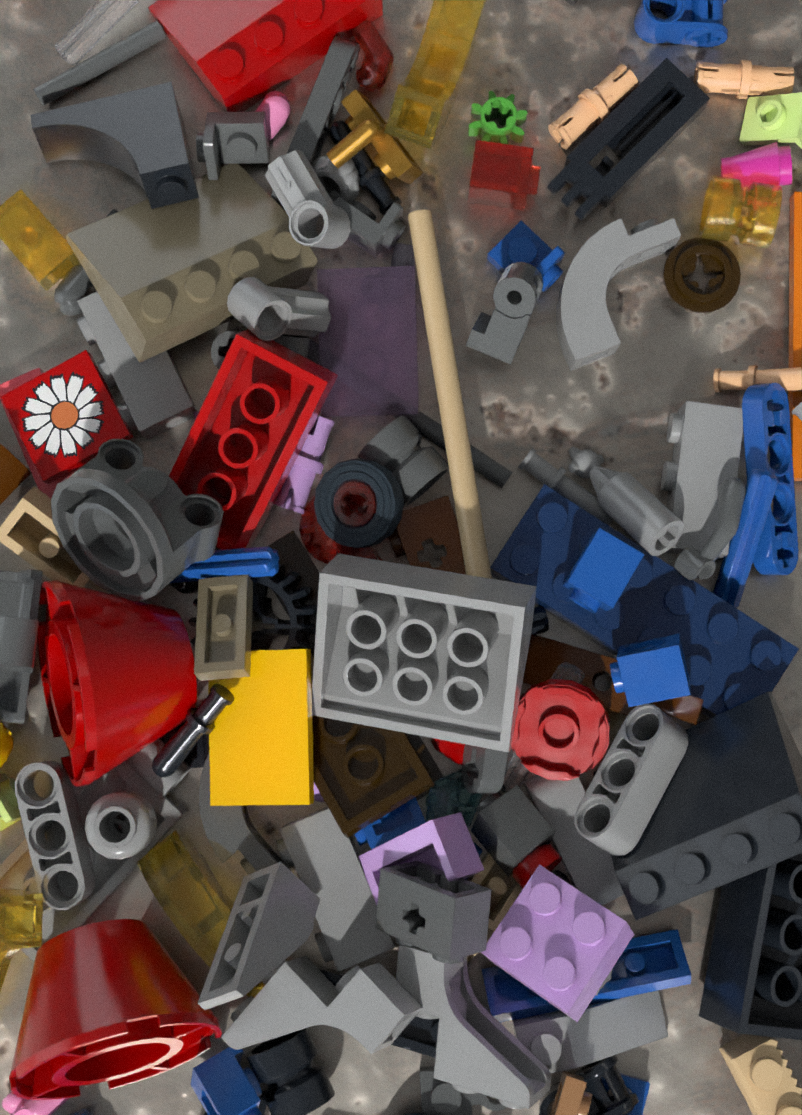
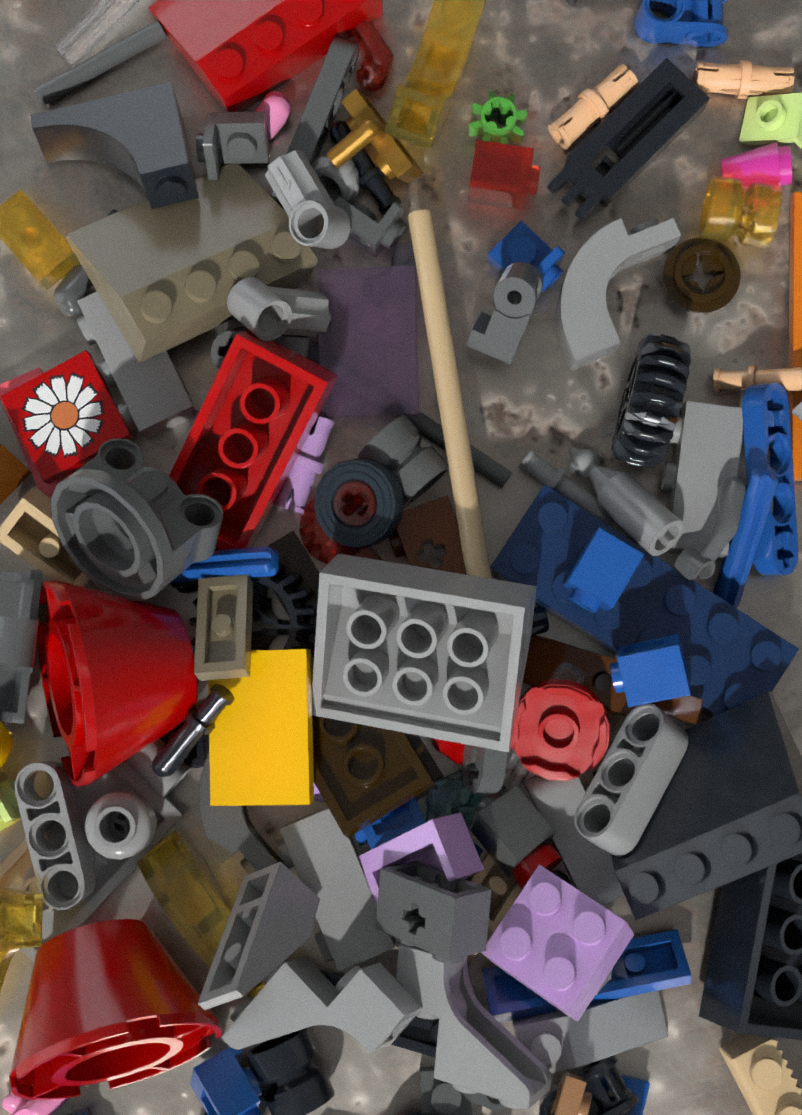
none -> black gear [611,334,691,468]

